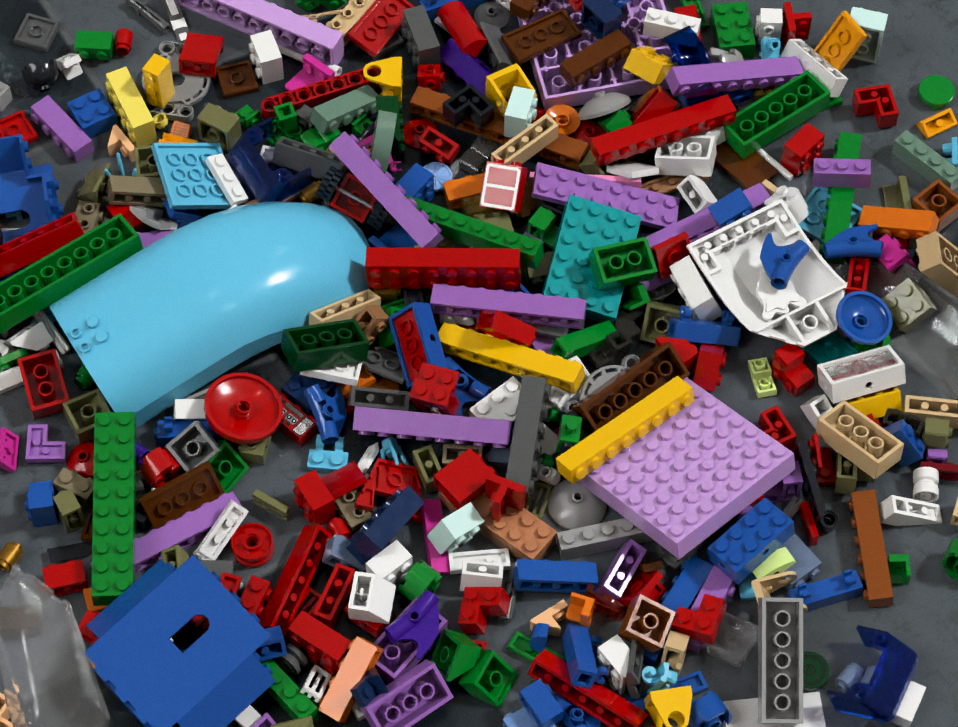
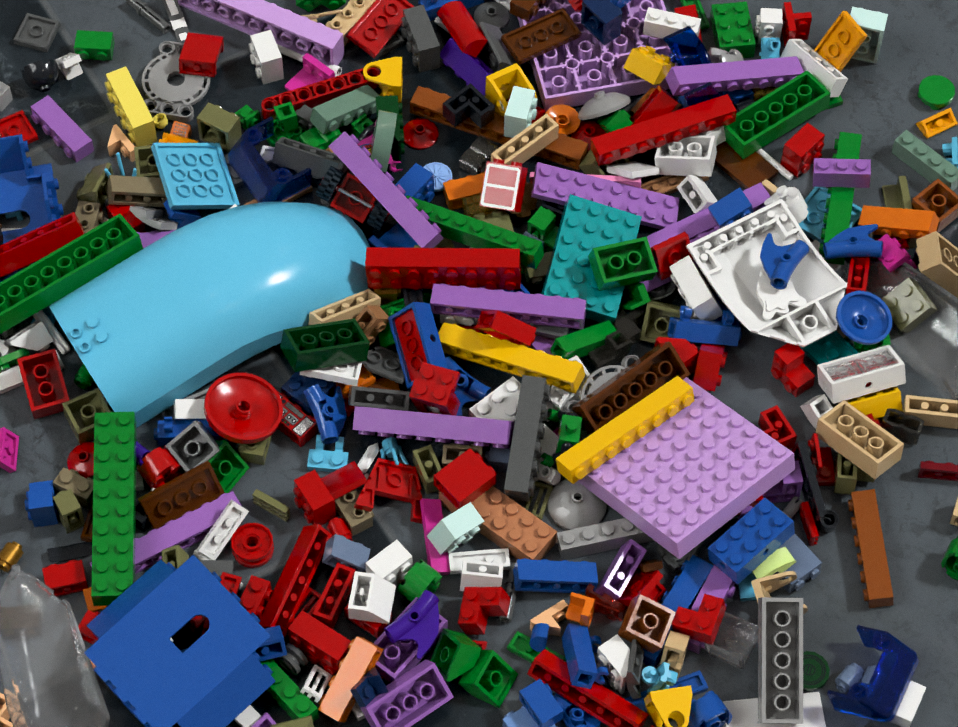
medium lavender plate [25,424,67,463] -> none
blue brick [67,88,118,139] -> none
red brick [114,28,133,56] -> none
yellow brick [142,53,175,109] -> none
white plate [205,153,249,206] -> none
reddish brown tile [216,60,259,100] -> none
pearl gold brick [299,180,321,204] -> none
dark blue brick [346,485,425,565] -> none
red brick [417,64,445,91] -> none
red brick [418,125,460,165] -> none
red bracket [485,472,526,522] -> none
reddish brown brick [560,29,632,88] -> none
yellowish green slope [748,357,777,398] -> none
blue brick [786,569,863,612] -> none
red brick [852,84,899,129] -> none
white slope [878,495,942,526] -> none
blue brick [883,419,925,468] -> none
green panel [887,554,911,585] -> none
white wheel [913,467,939,503] -> none
olive brick [920,417,953,452] -> none
medium lavender brick [925,448,948,463] -> none

